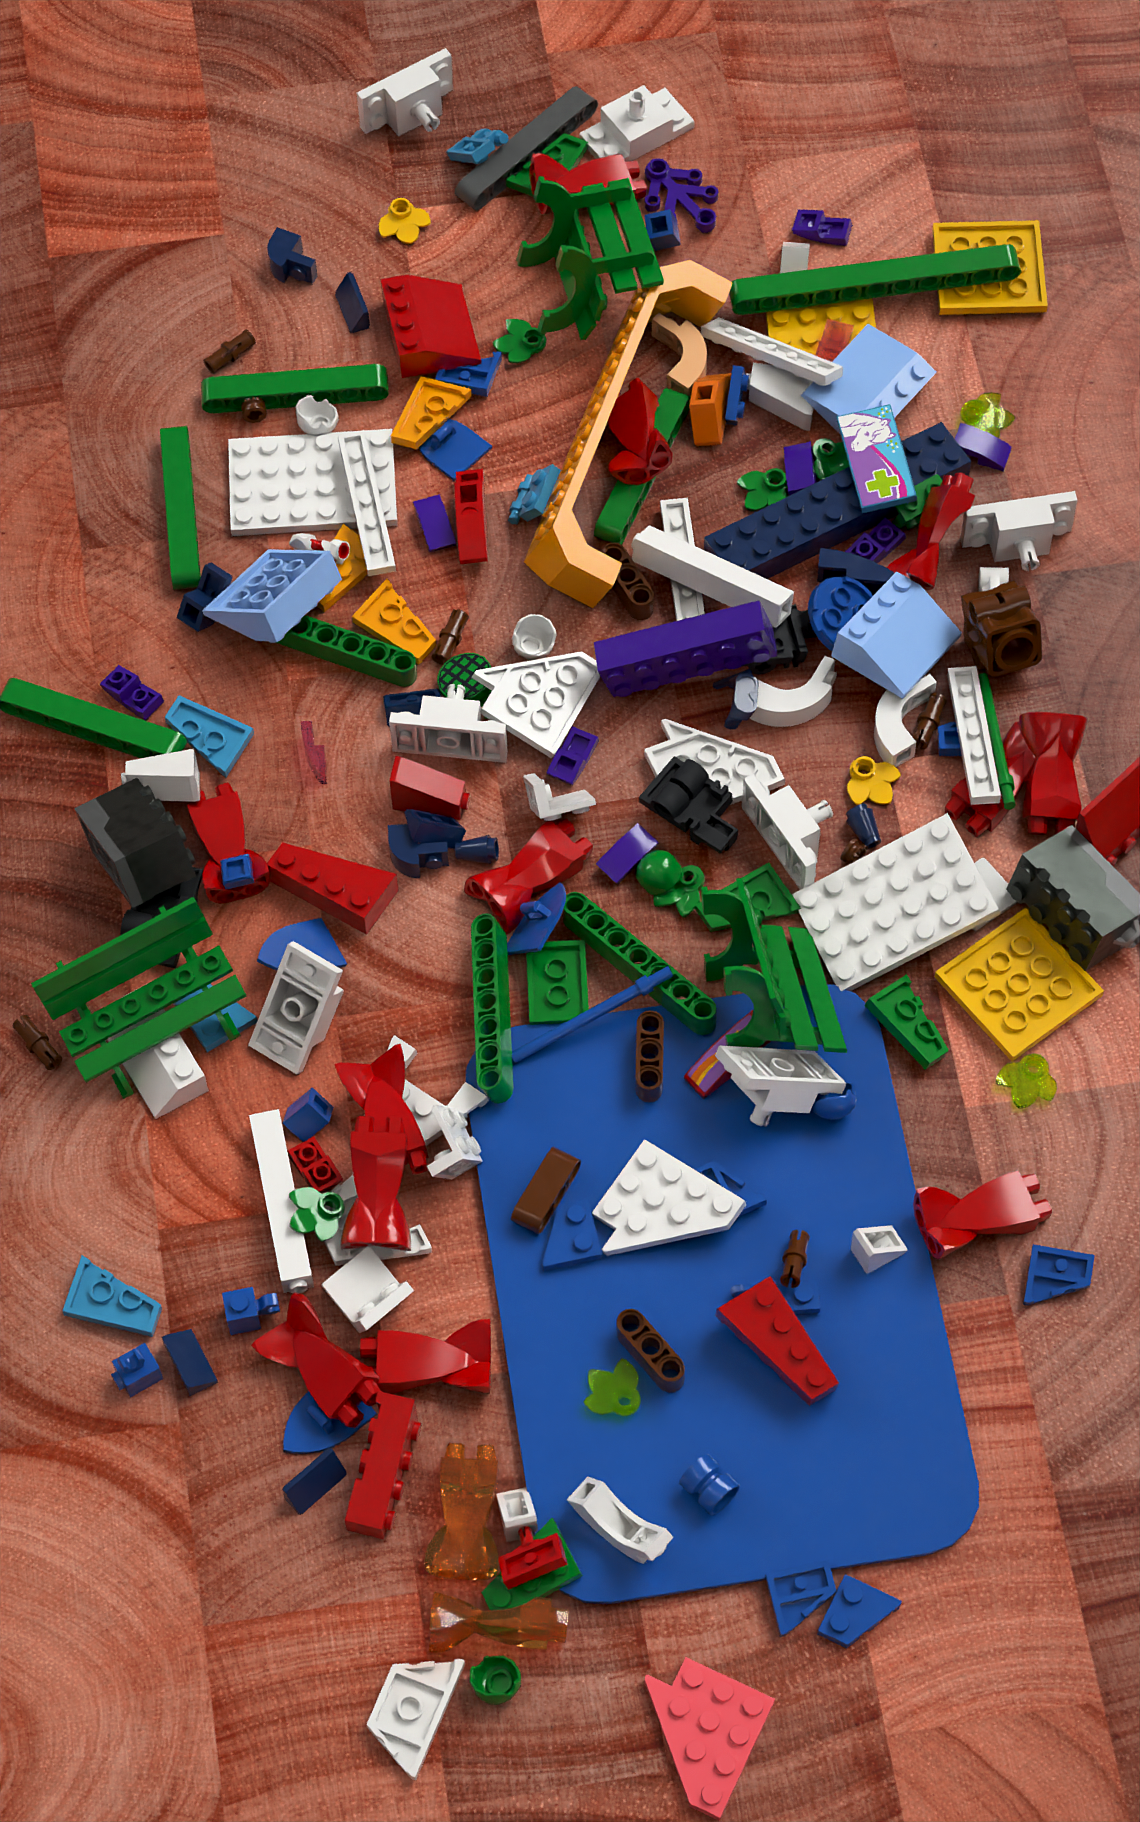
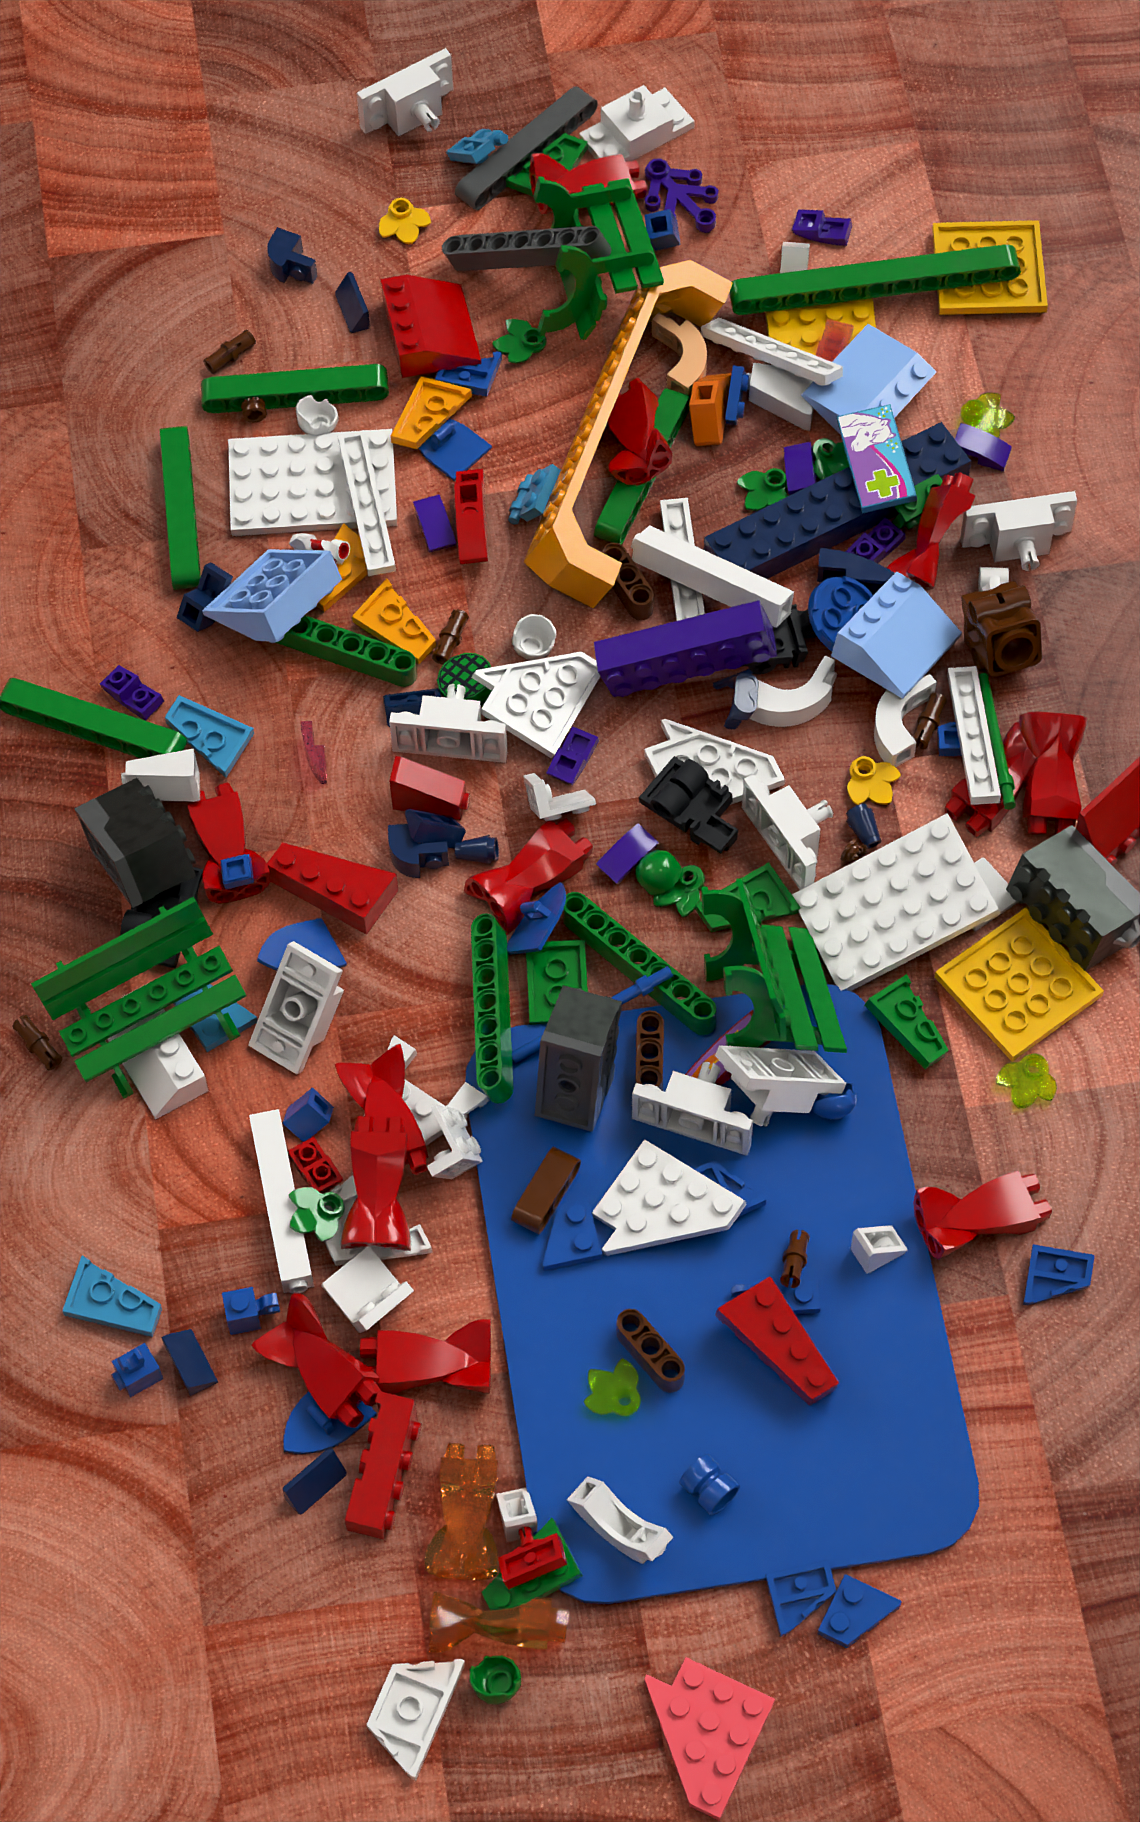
none -> dark grey beam [441,226,611,271]
none -> piece [535,985,622,1132]
none -> white brick [632,1062,753,1155]

